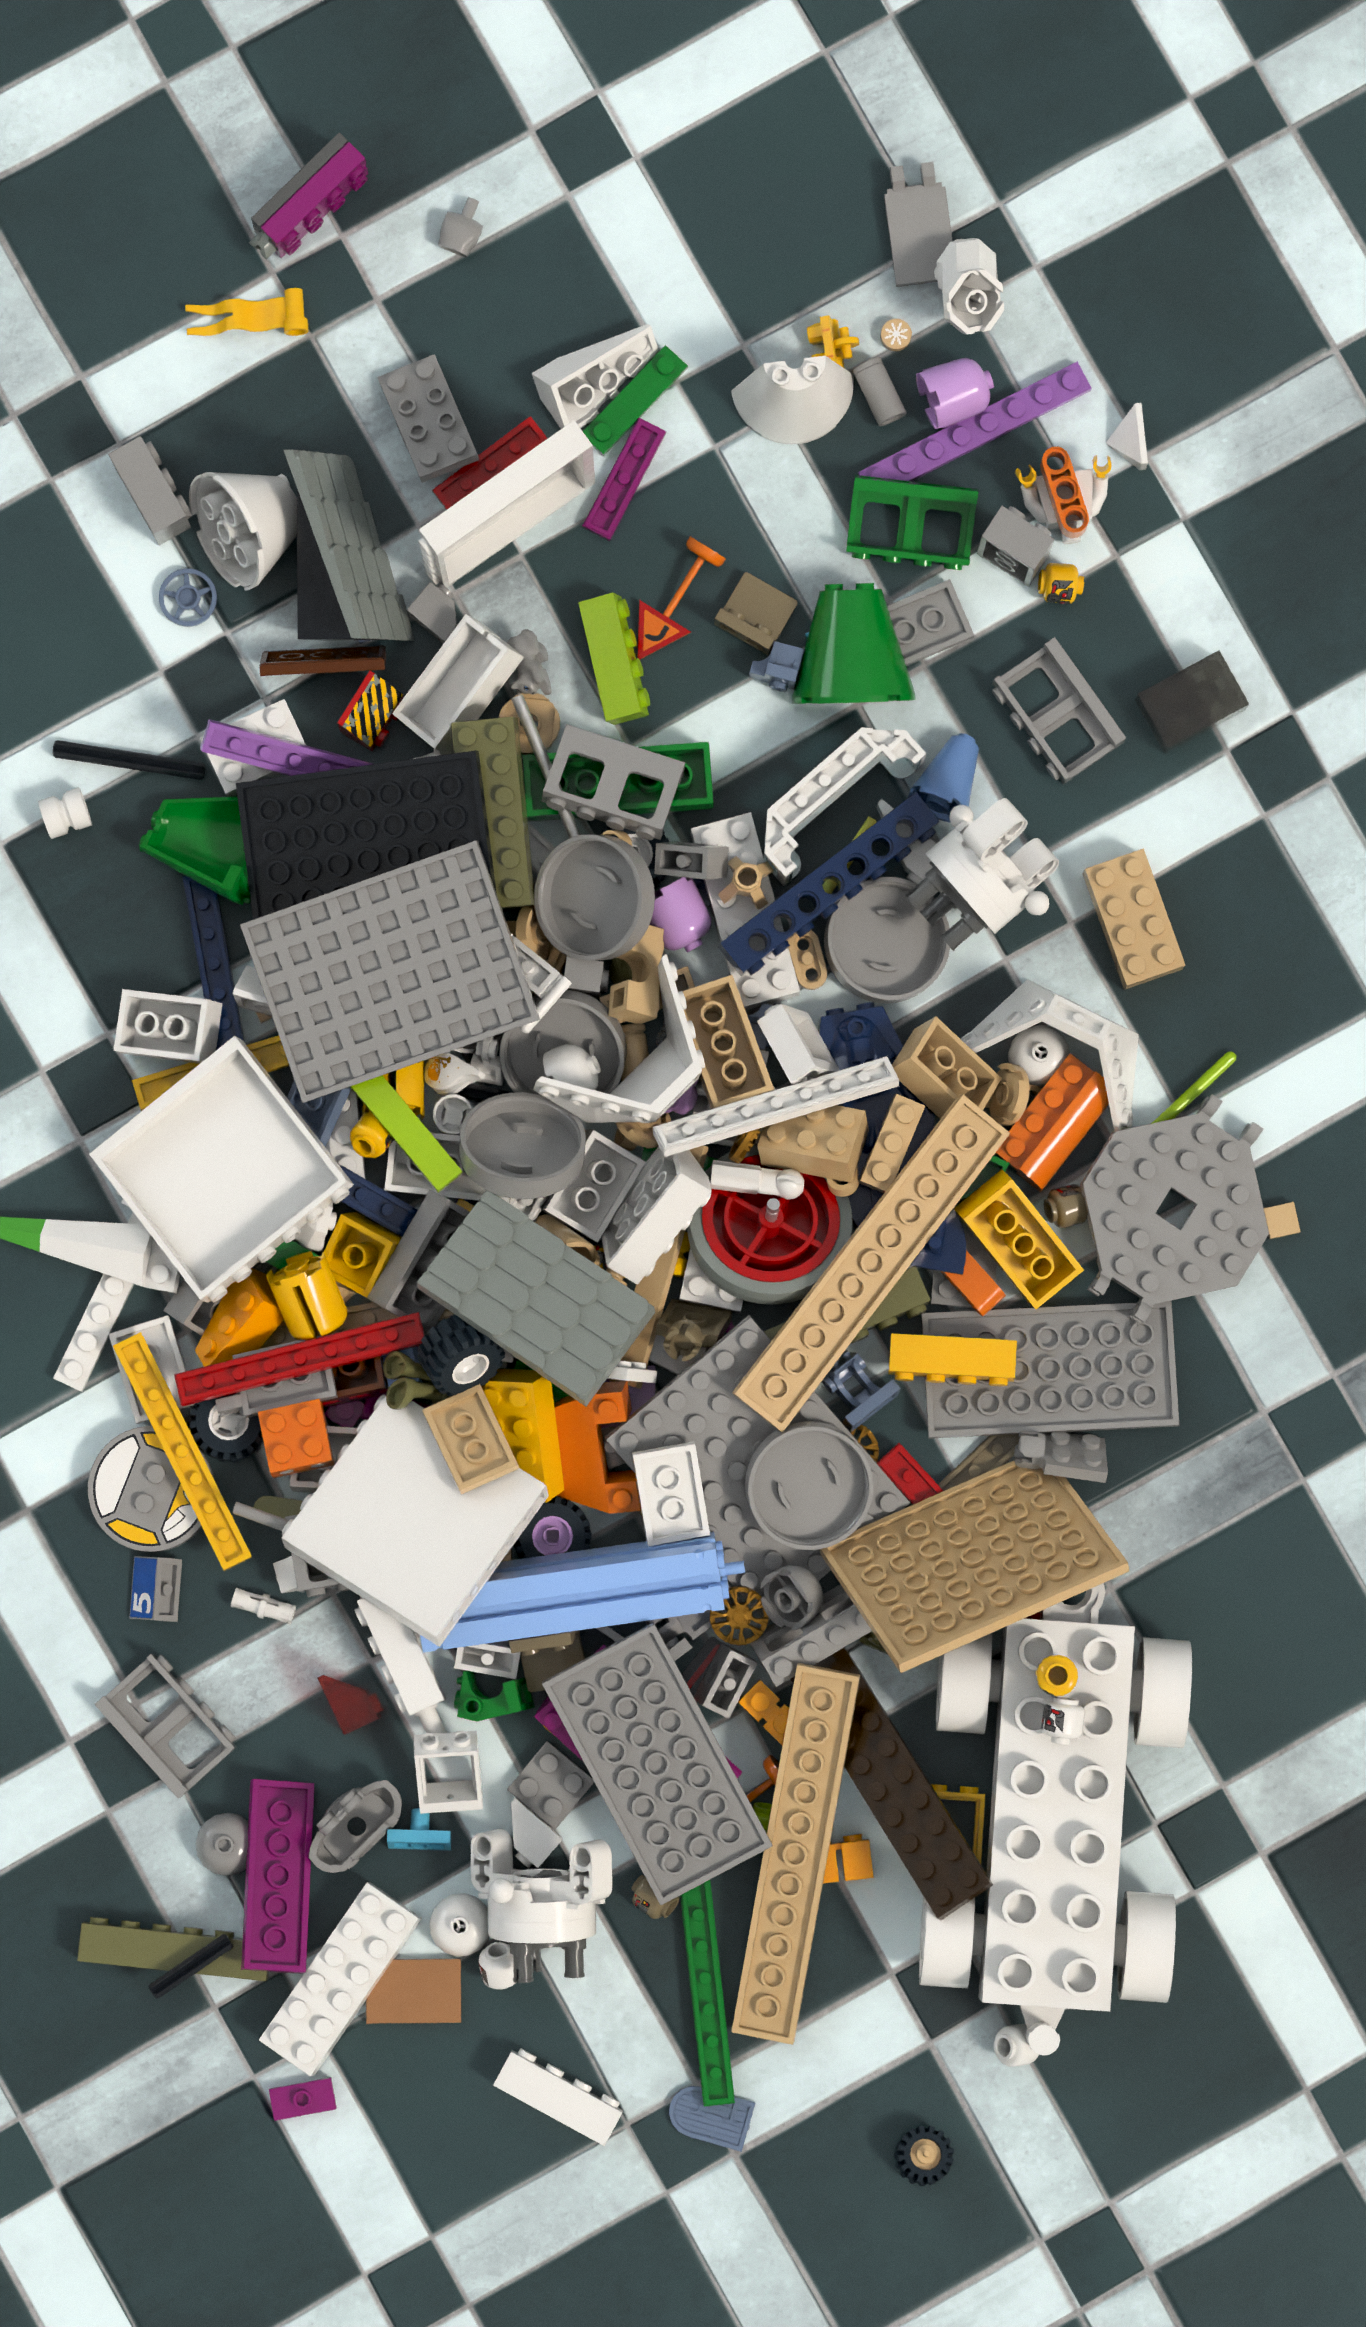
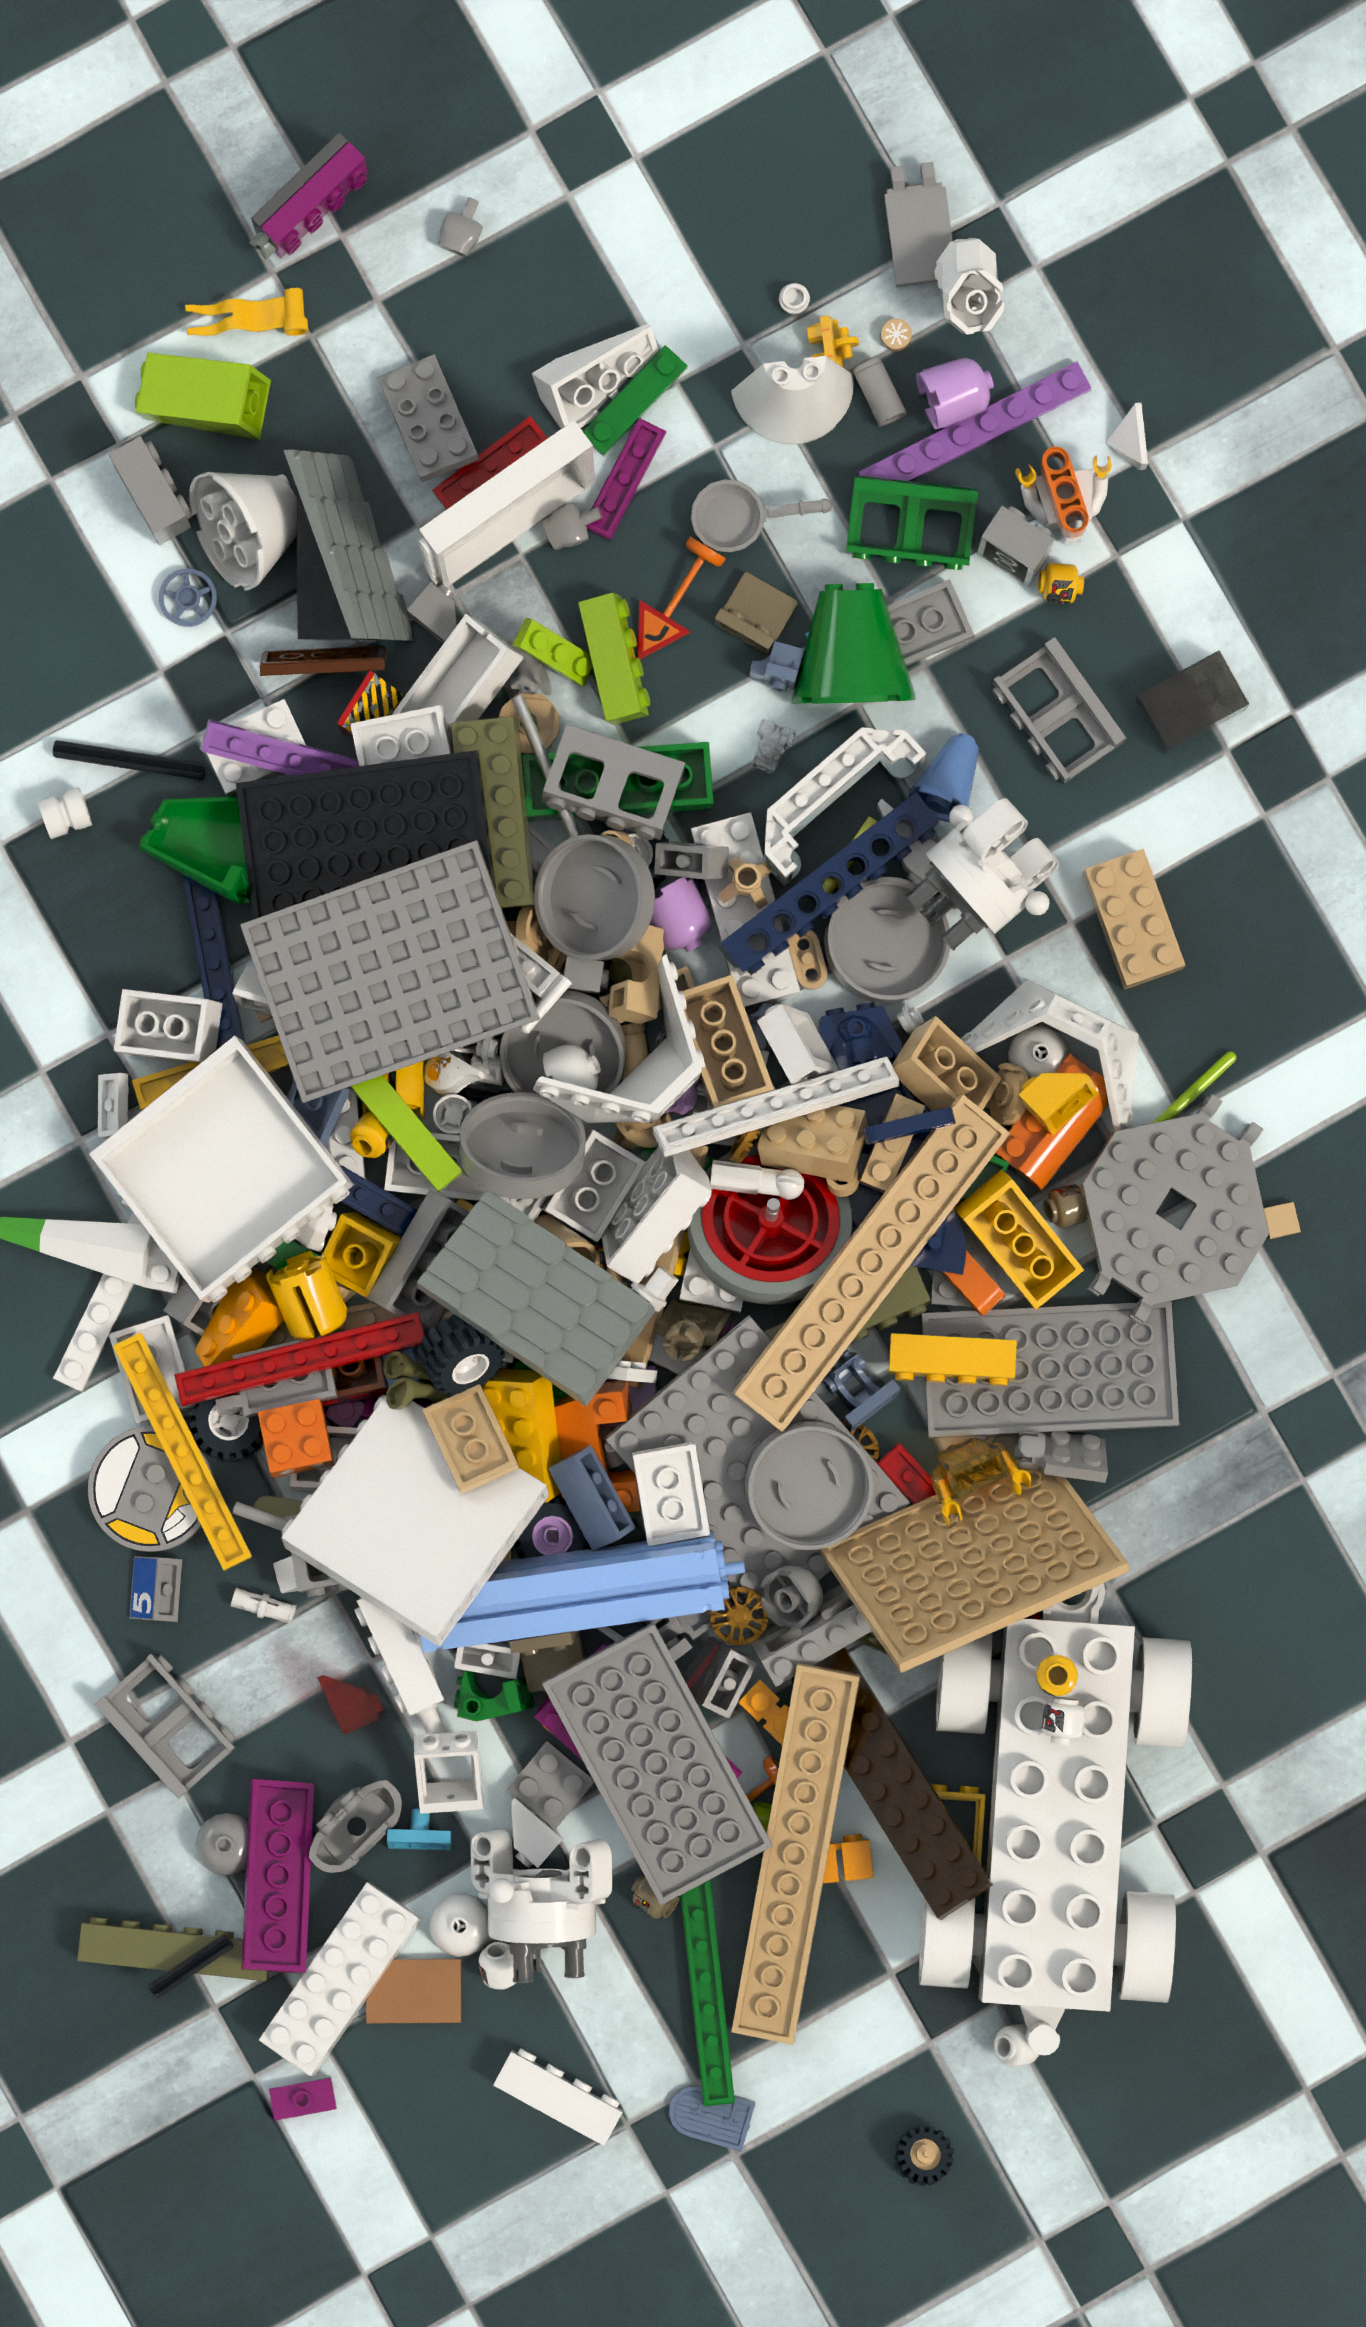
none -> white plate [98,1073,129,1138]
none -> lime slope [135,352,271,440]
none -> white plate [350,704,453,766]
none -> lime plate [513,617,593,686]
none -> light grey piece [542,504,603,551]
none -> sand blue brick [548,1445,636,1551]
none -> white piece [631,1267,679,1312]
none -> light grey piece [691,479,832,553]
none -> clear plate [752,719,796,773]
none -> white plate [779,283,810,314]
none -> dark blue beam [863,1107,956,1145]
none -> white plate [897,1005,924,1035]
none -> clear yellow torso [931,1437,1031,1526]
none -> yellow slope [1019,1073,1099,1136]

